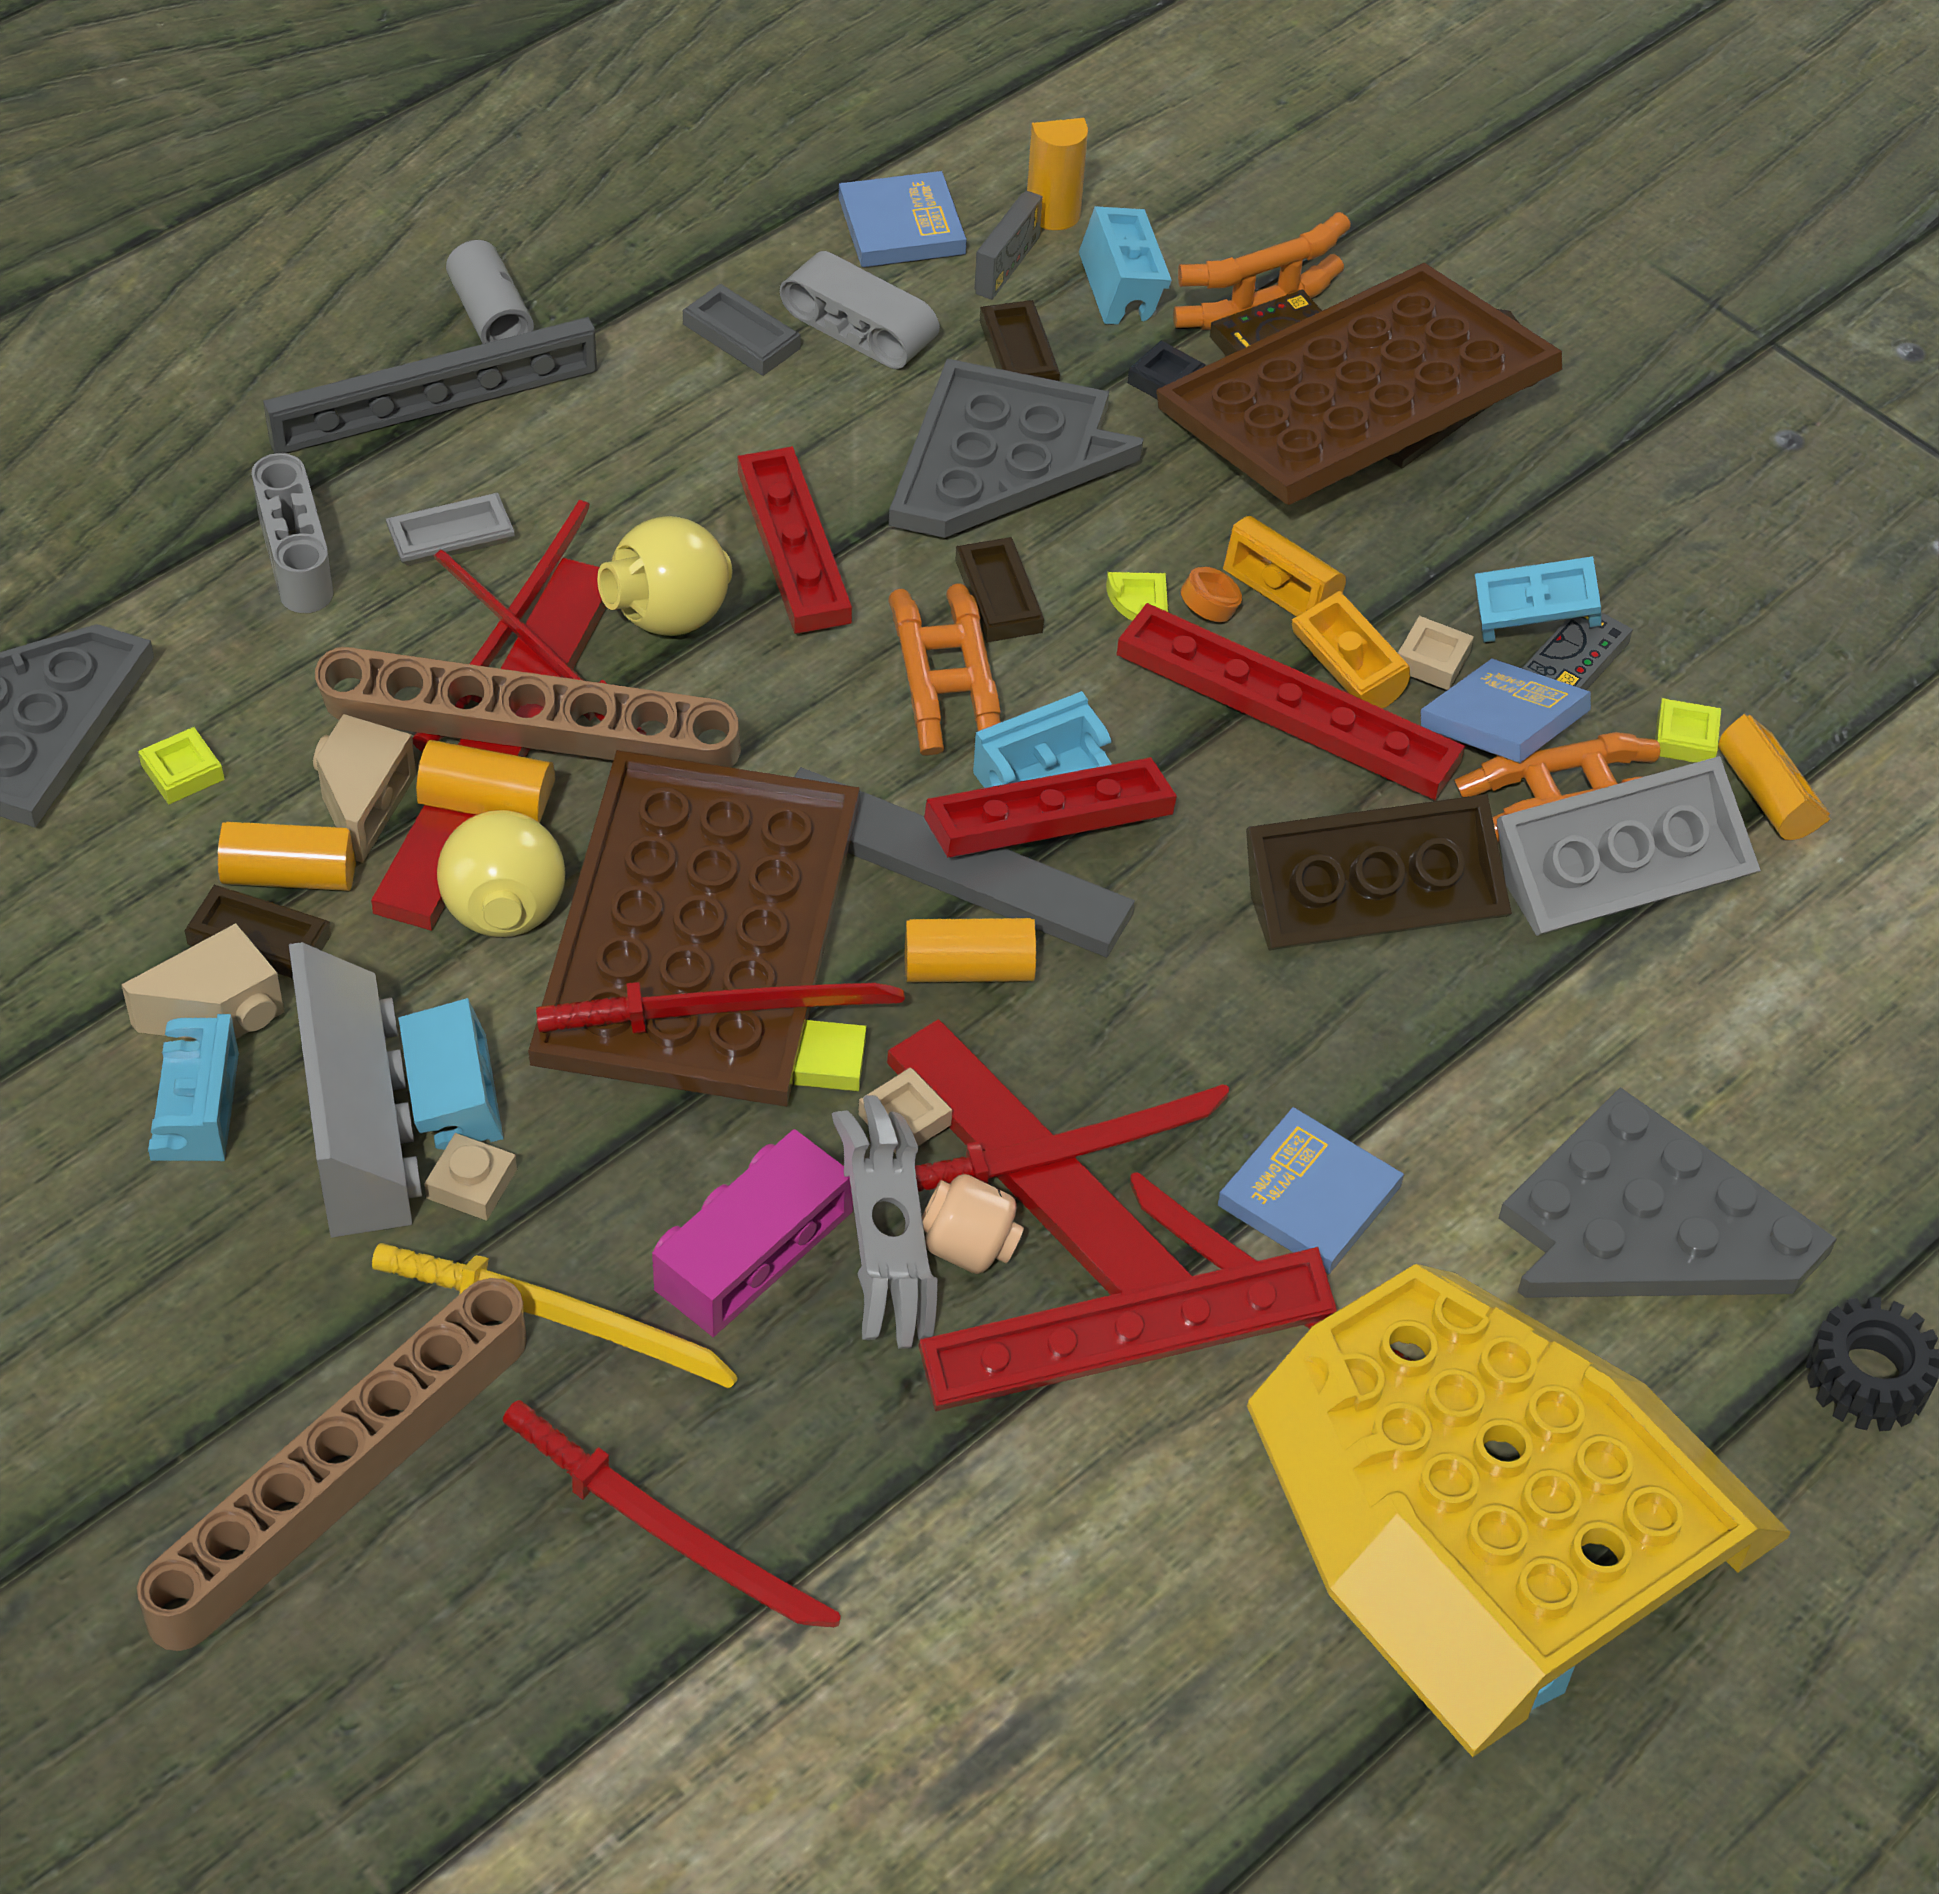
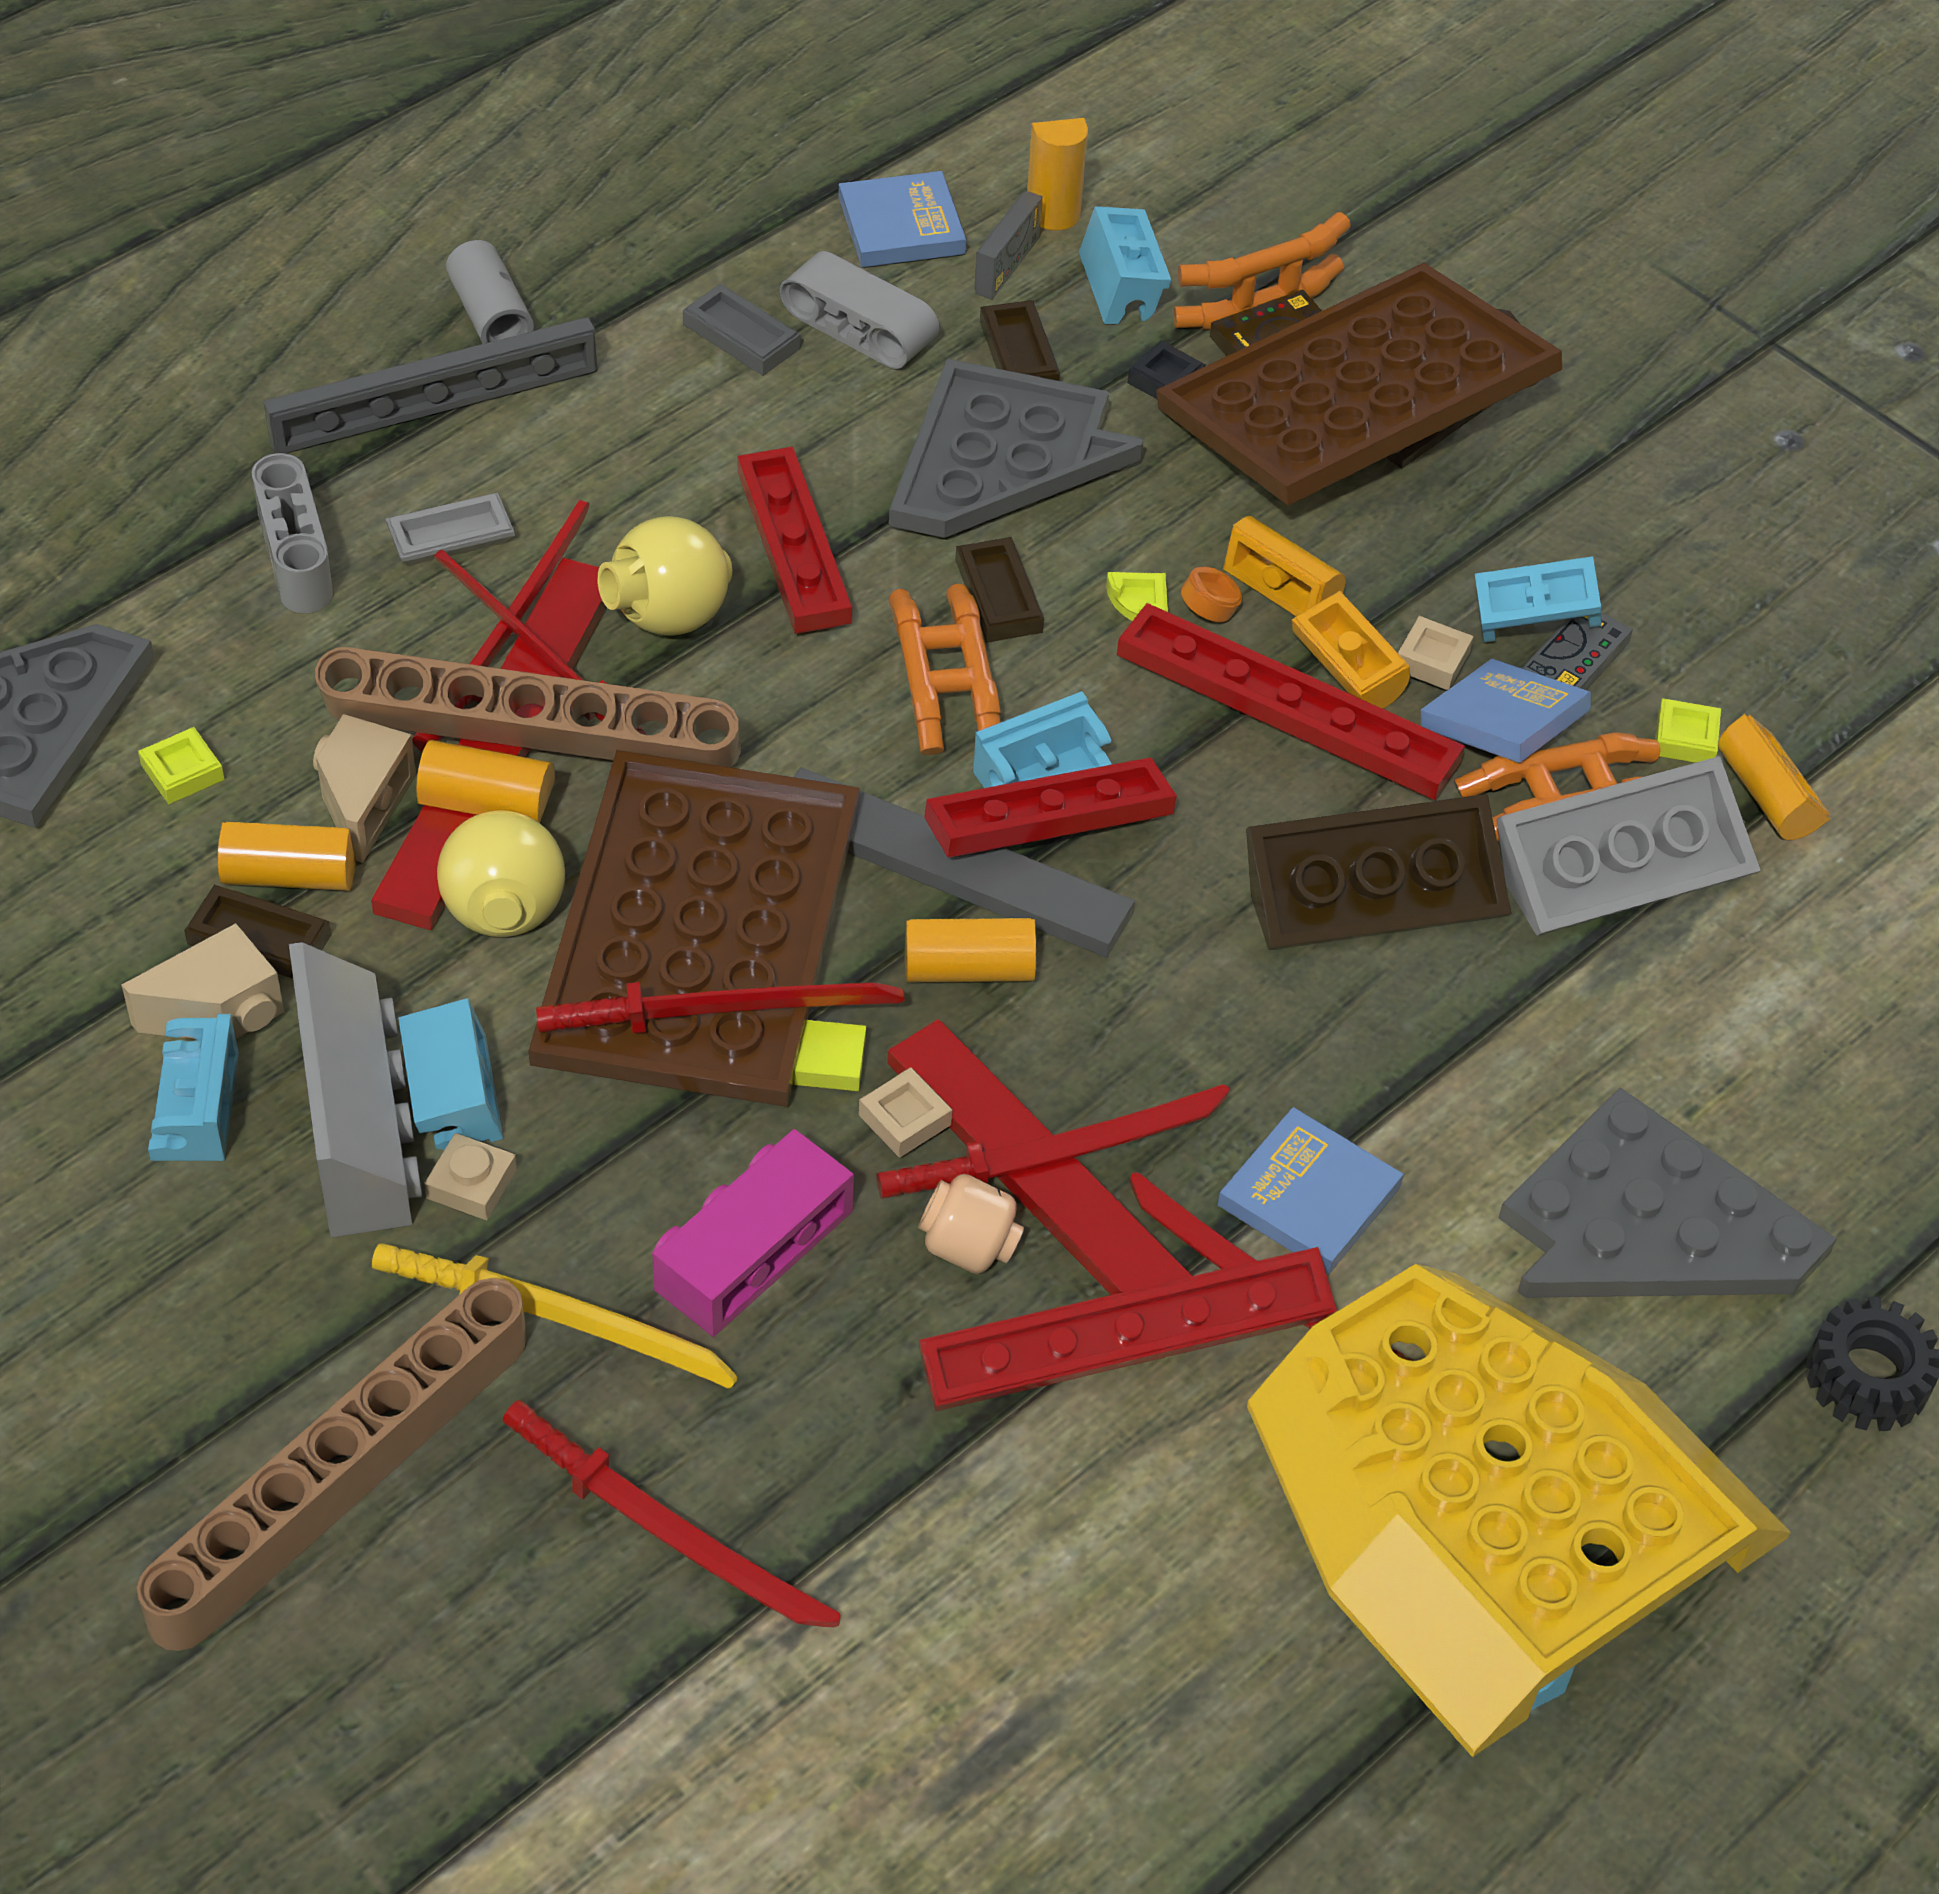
light grey piece [832,1095,937,1349] -> none

